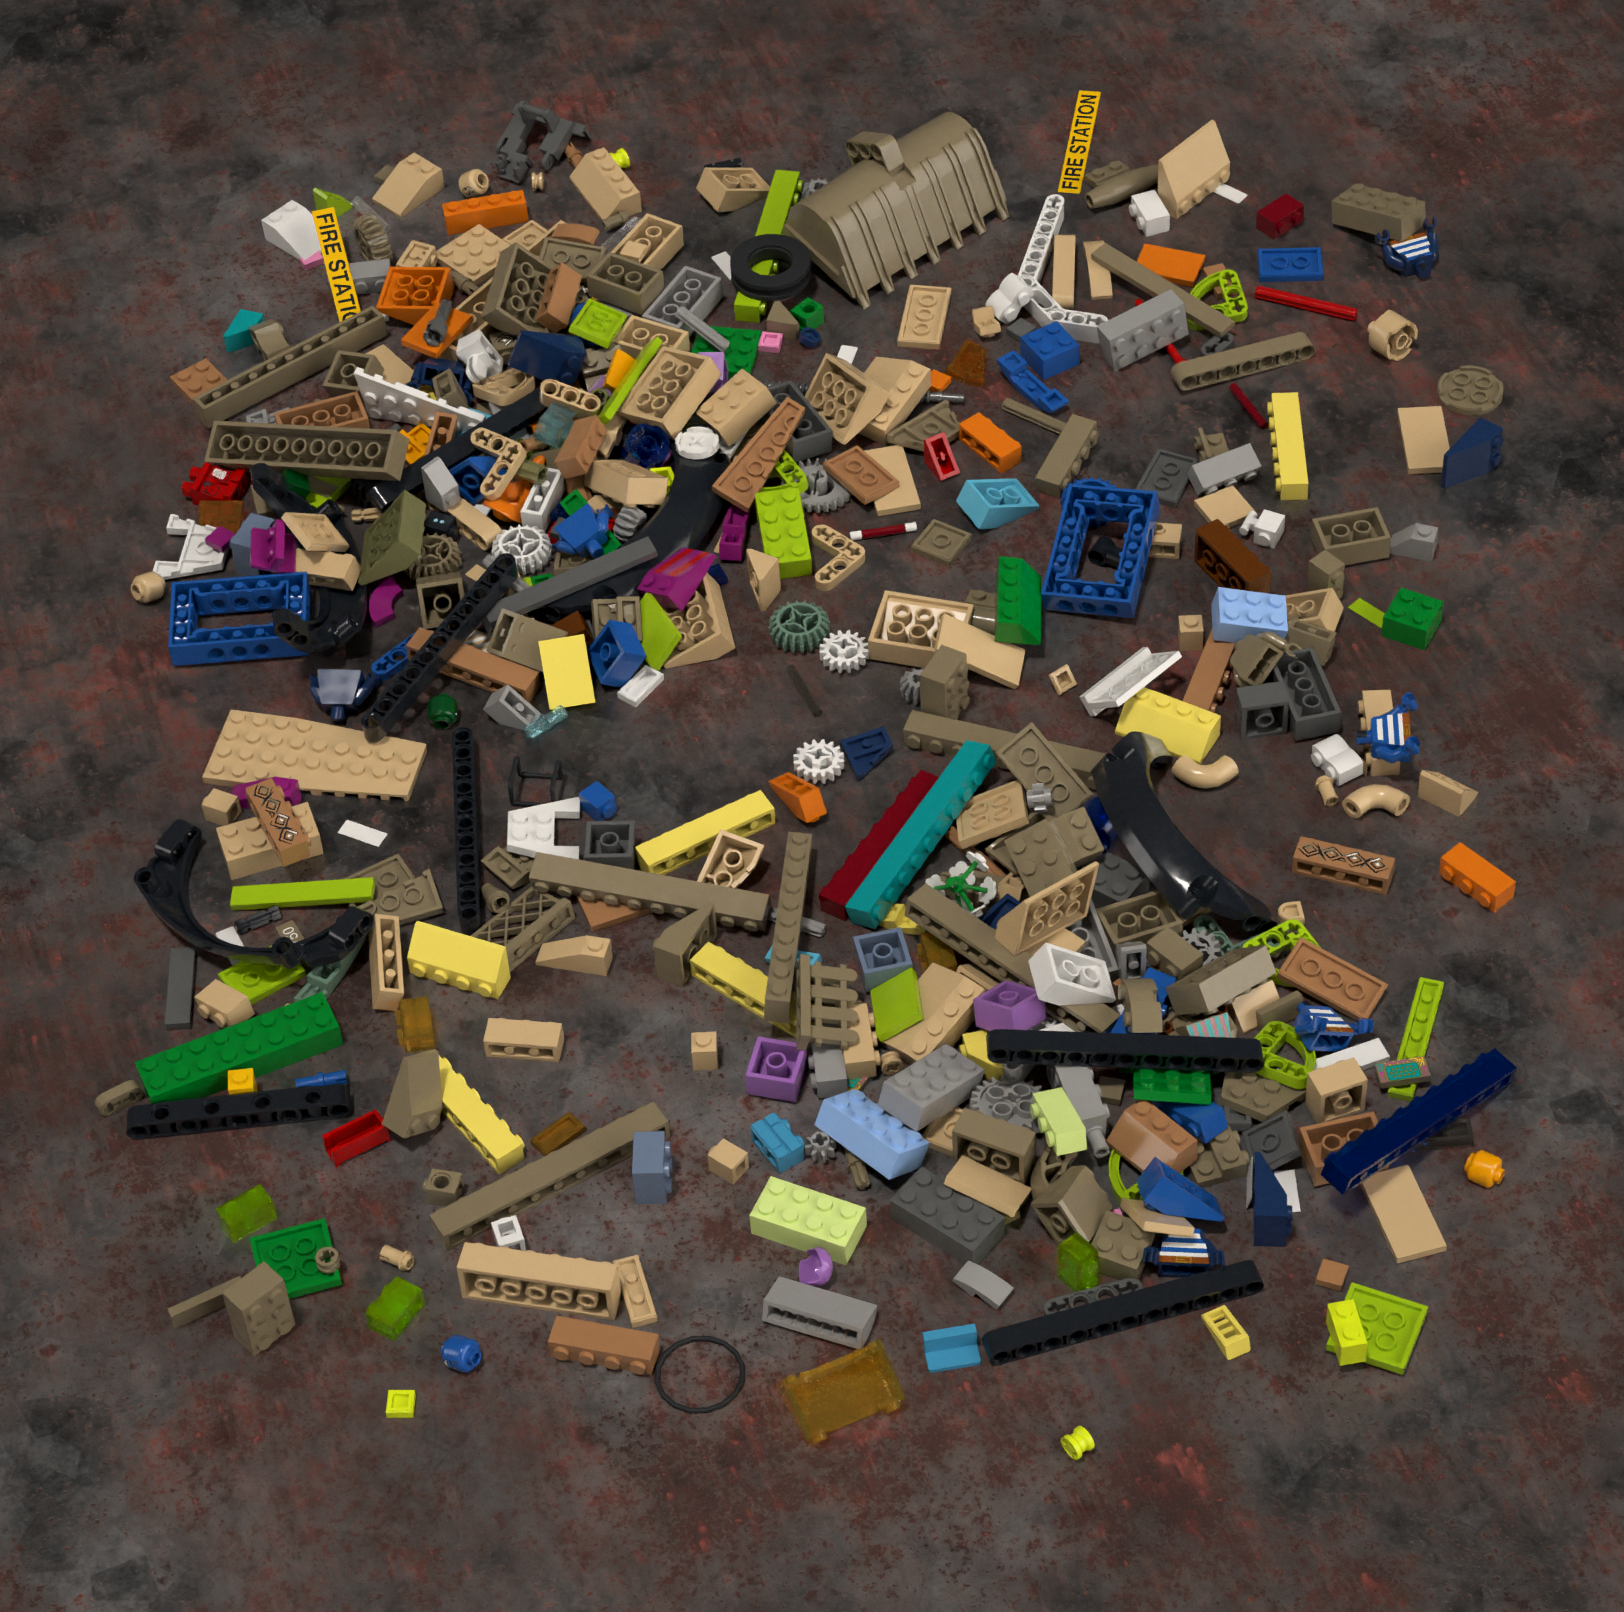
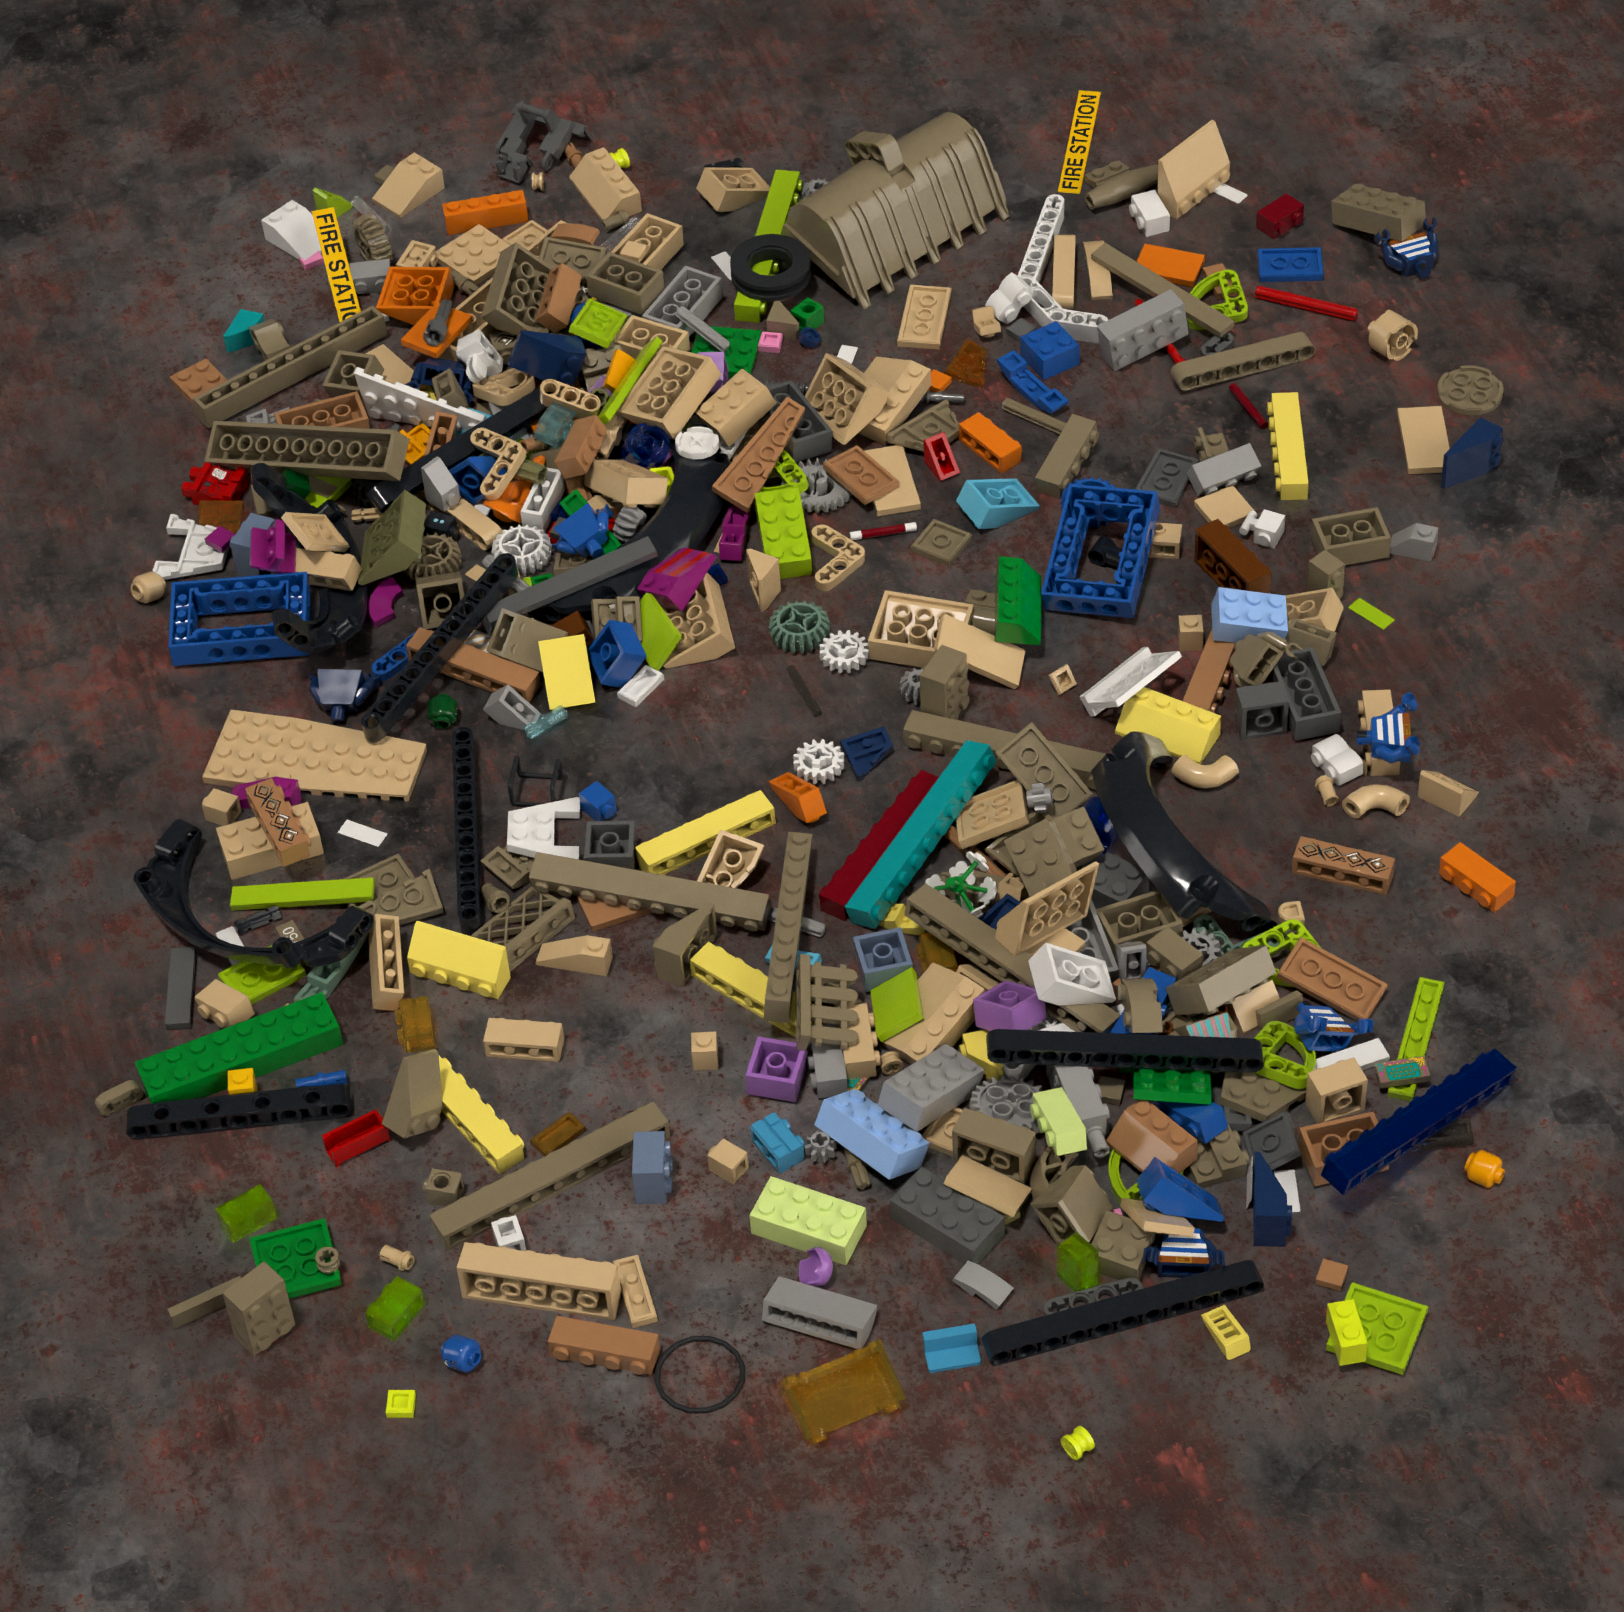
tan head [458,169,489,198] -> none
tan tile [1359,1165,1447,1264] -> none
green brick [1381,587,1444,650] -> none

